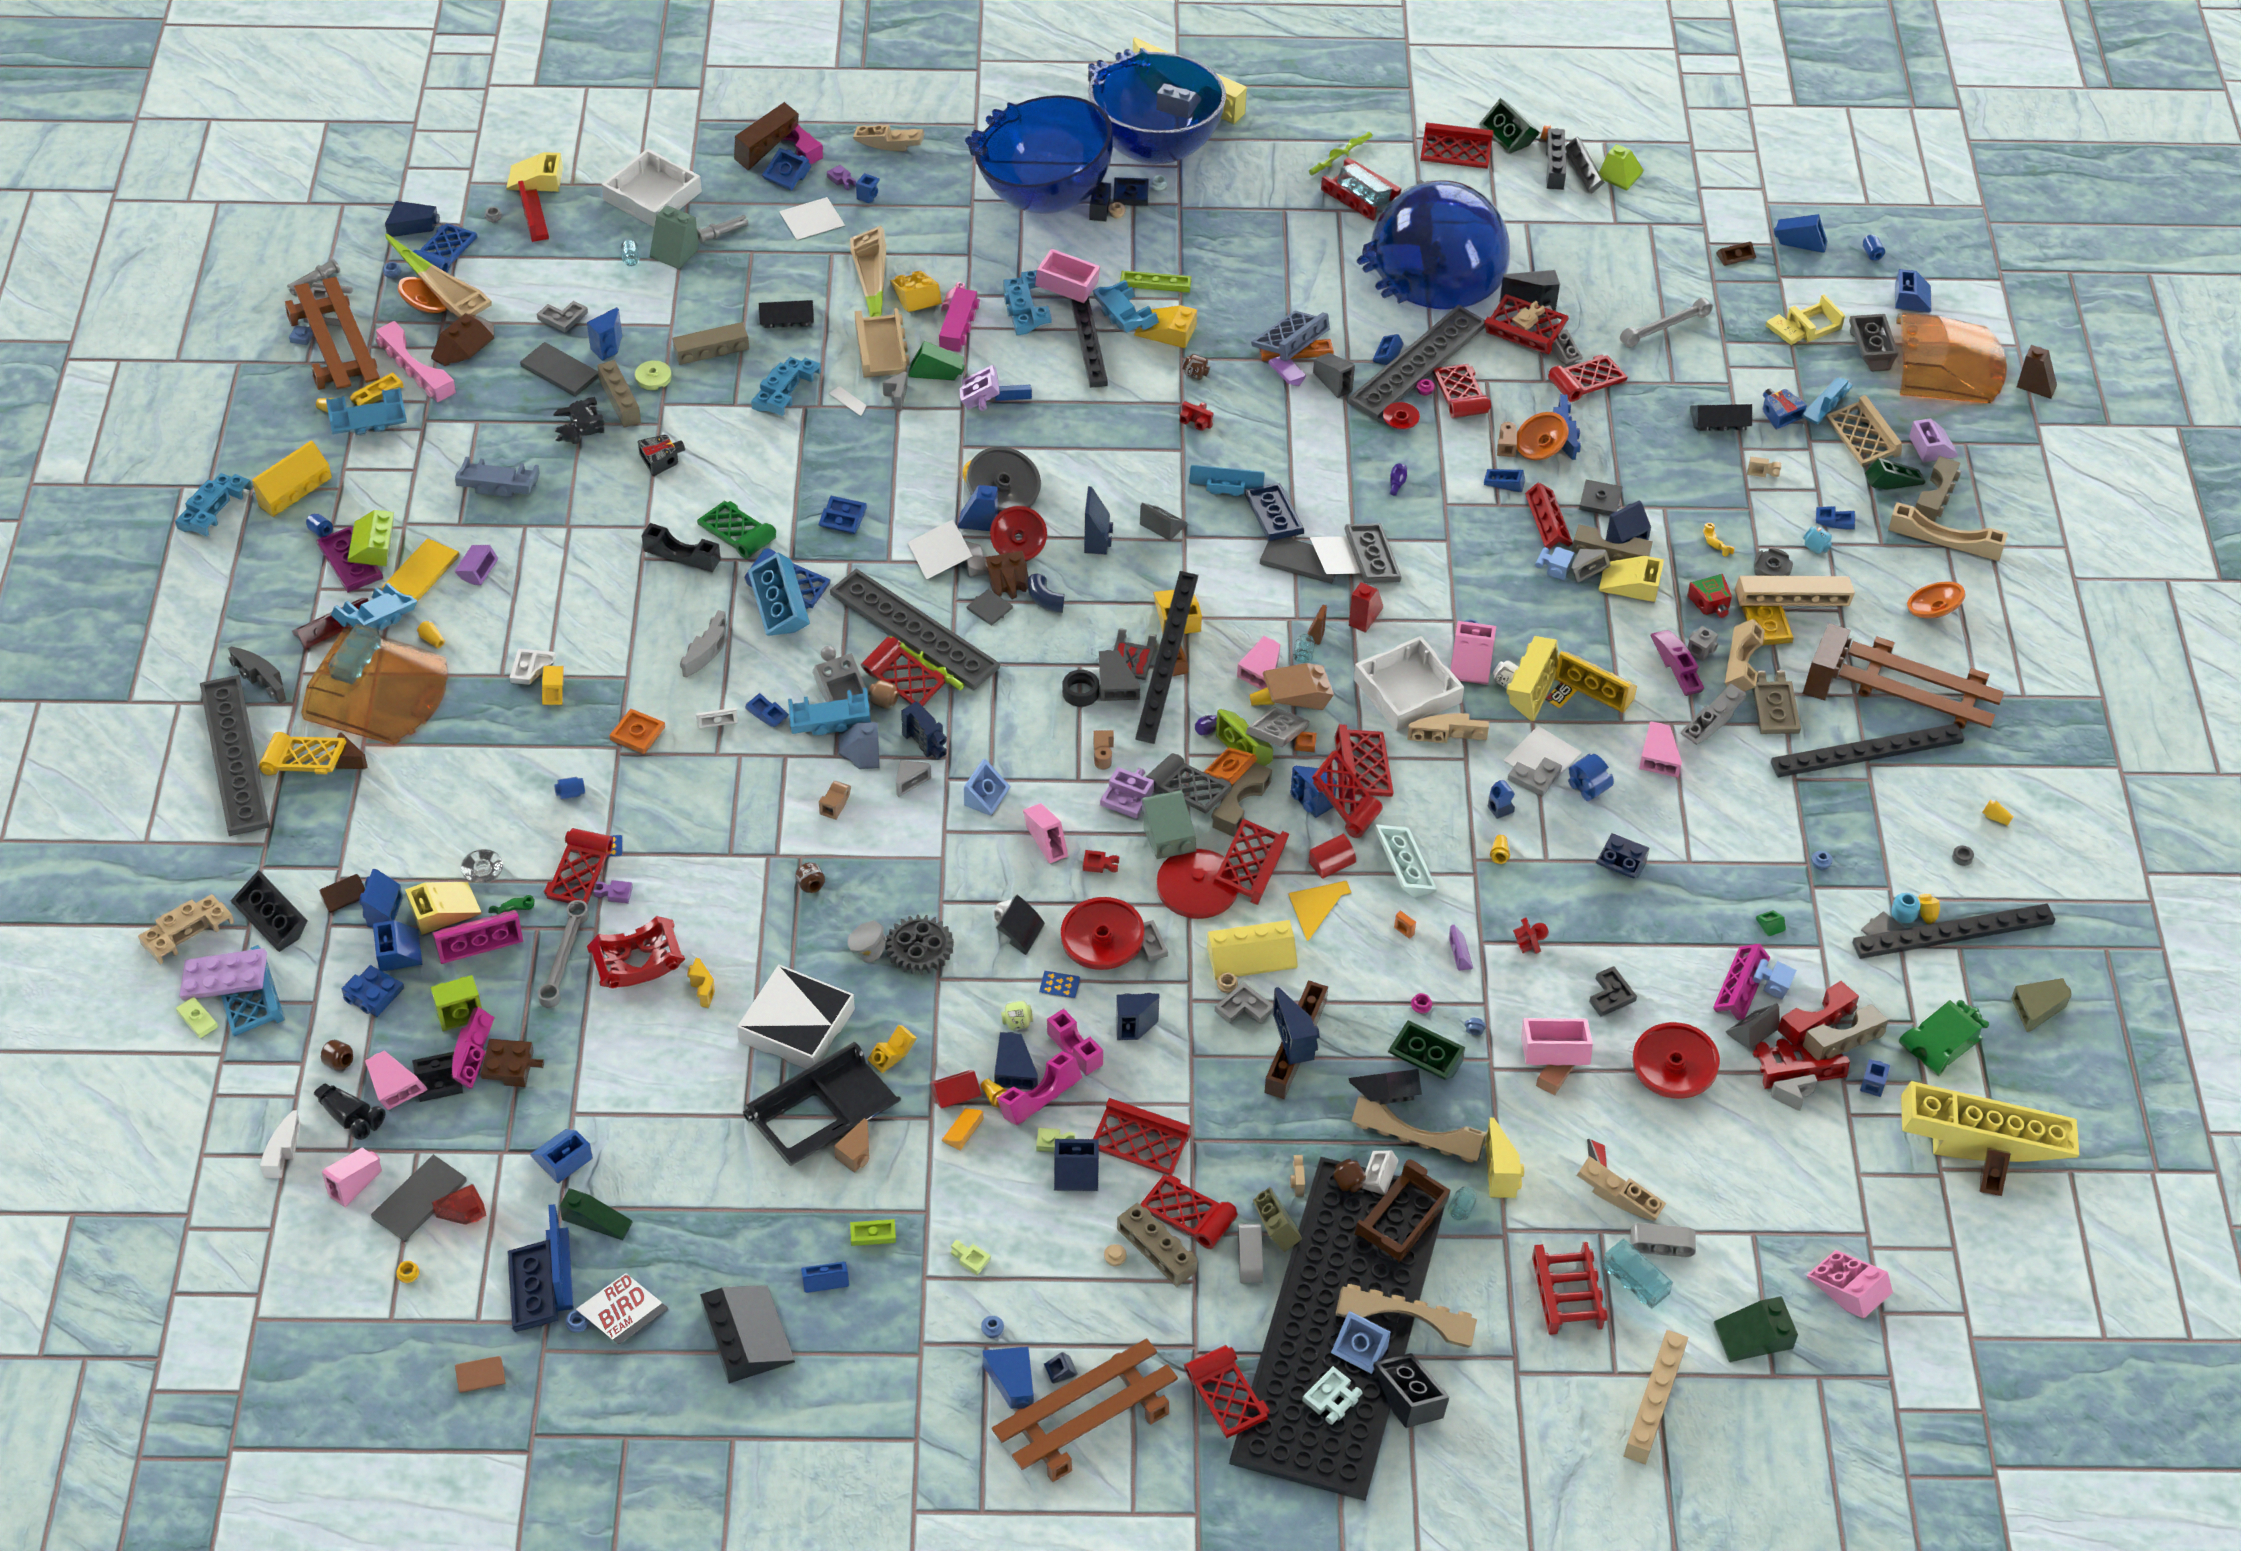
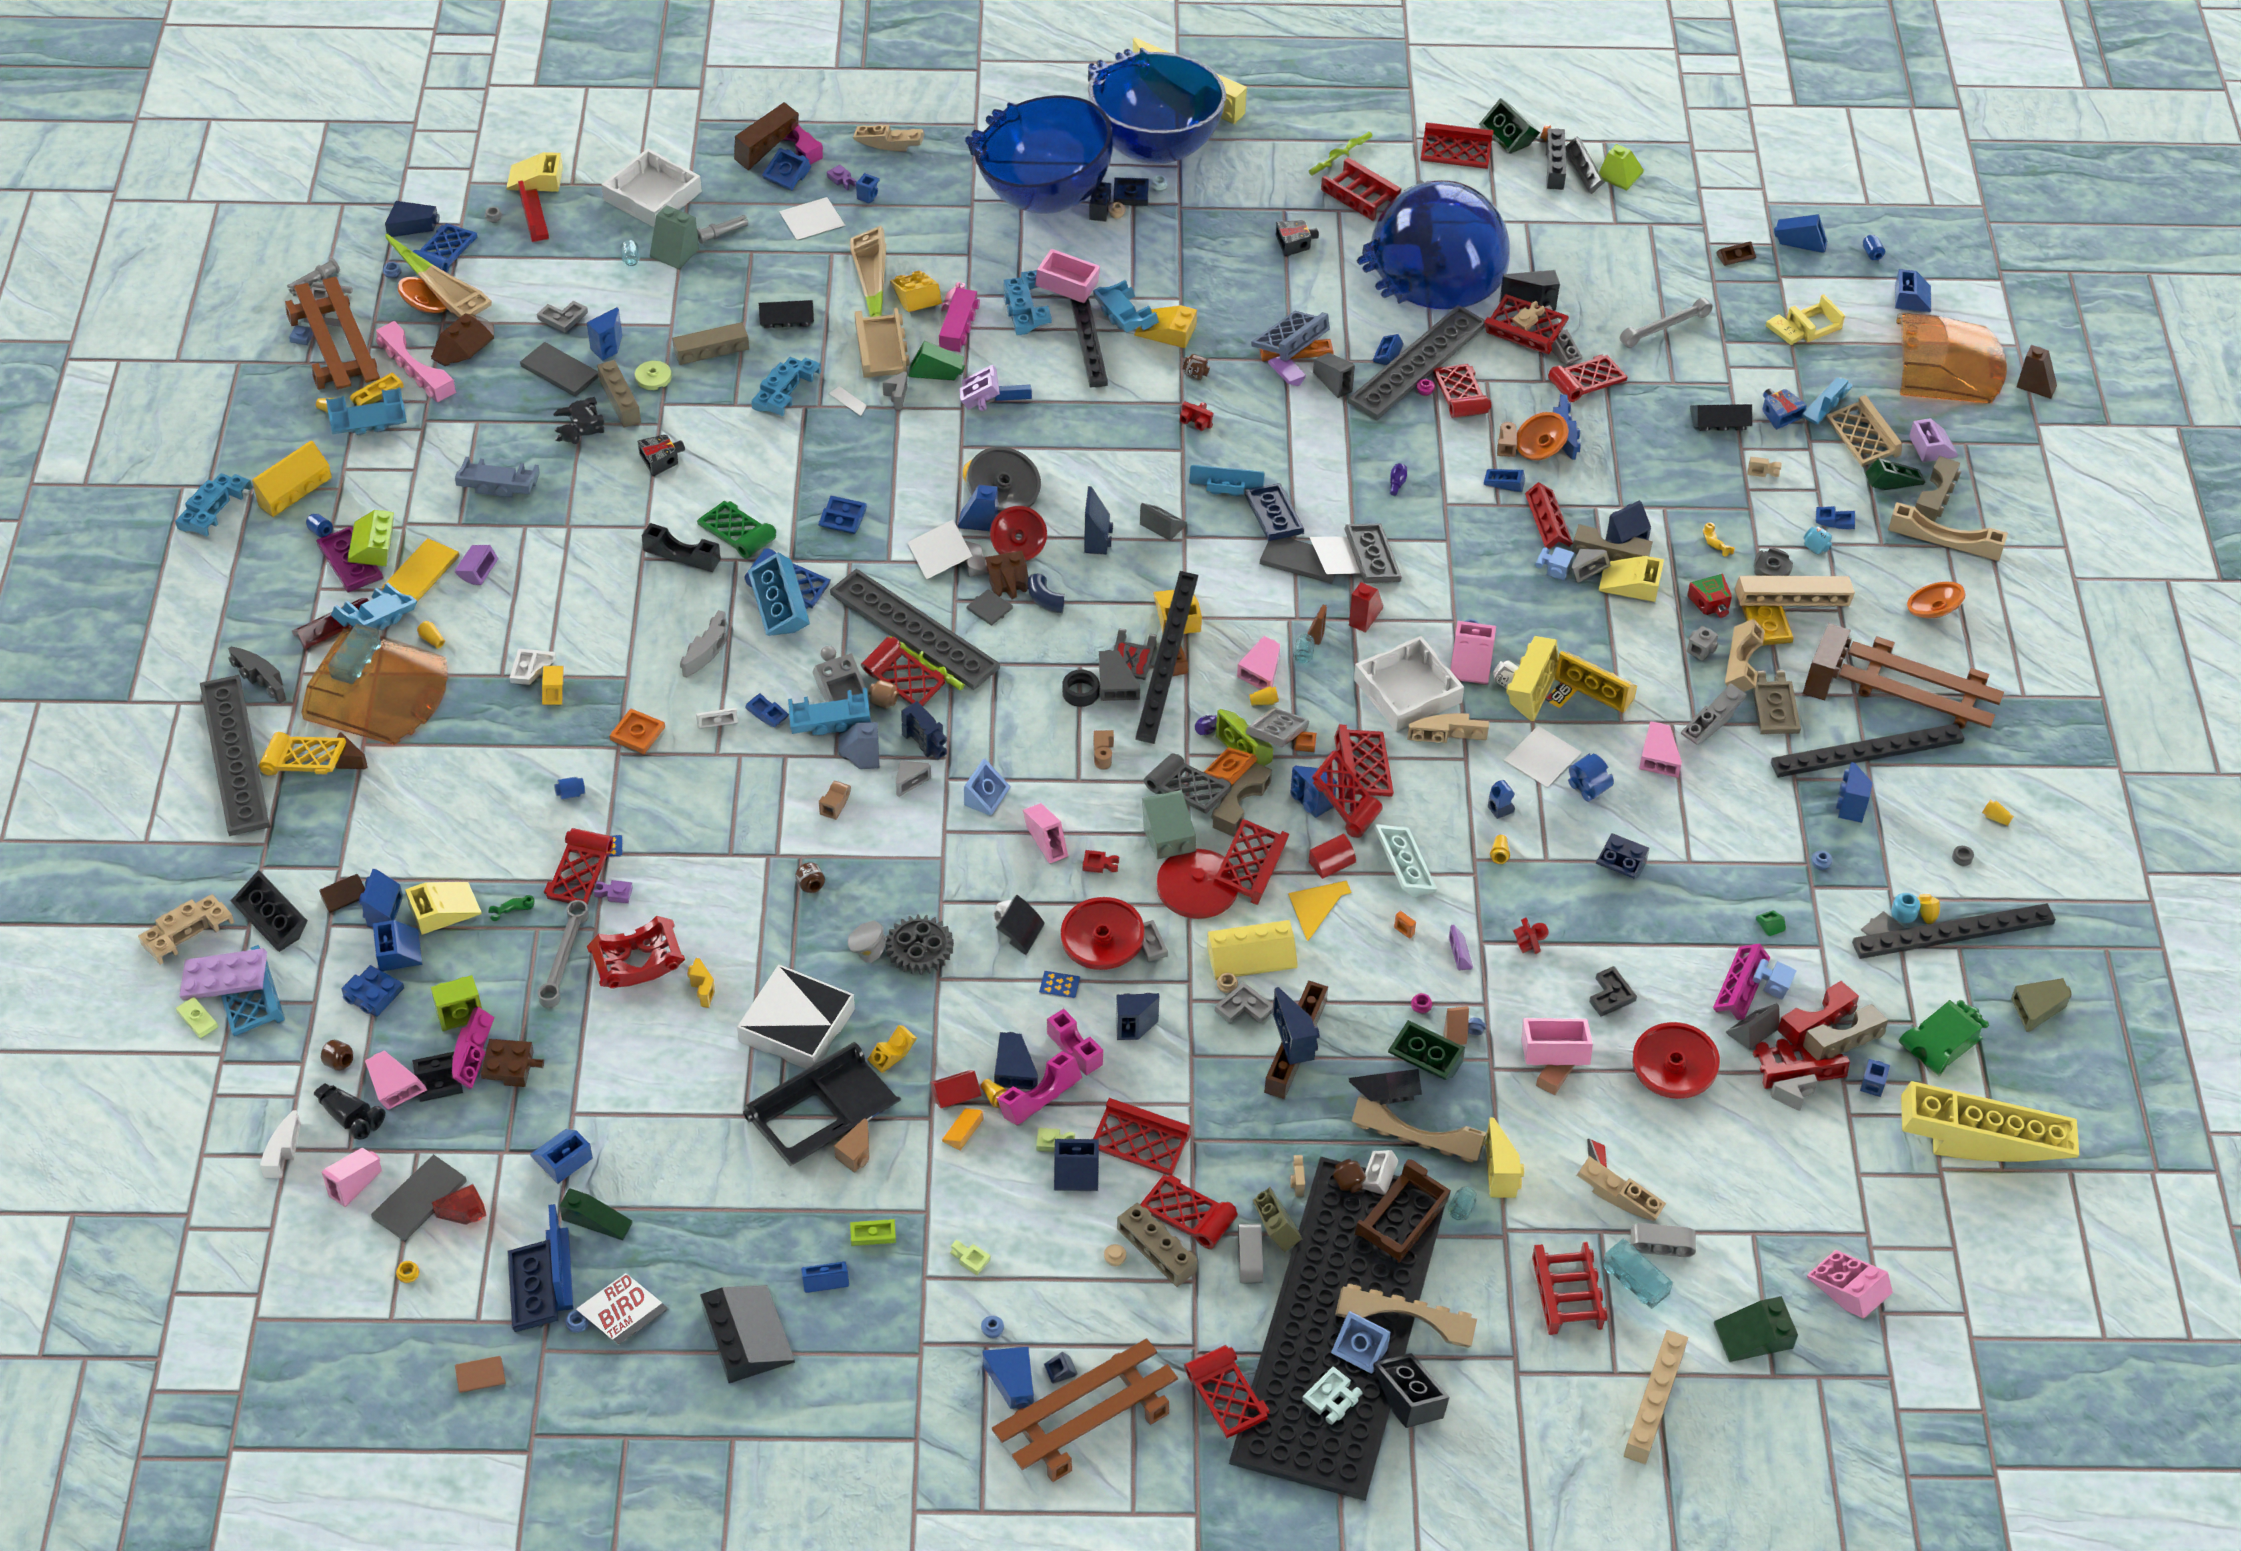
dark pink slope [432,910,524,964] -> none
clear dish [461,849,503,883] -> none
yellowish green head [1001,1001,1033,1031] -> none
lavender plate [1100,767,1154,819] -> none
lime tile [1120,270,1192,293] -> none
sand blue slope [1156,84,1201,119] -> none
medium nougat slope [1262,663,1334,710] -> none
clear light blue brick [1337,163,1392,207] -> none
red dish [1383,402,1420,429] -> none
light grey plate [1507,757,1562,796] -> none
dark grey plate [1579,479,1623,516] -> none
magenta slope [1650,630,1704,696] -> none
dark grey slope [1849,314,1898,371] -> none
reddish brown slope [1979,1148,2011,1196] -> none
none -> black torso [1275,220,1319,257]
none -> nougat slope [1443,1006,1469,1045]
none -> blue slope [1836,762,1873,823]

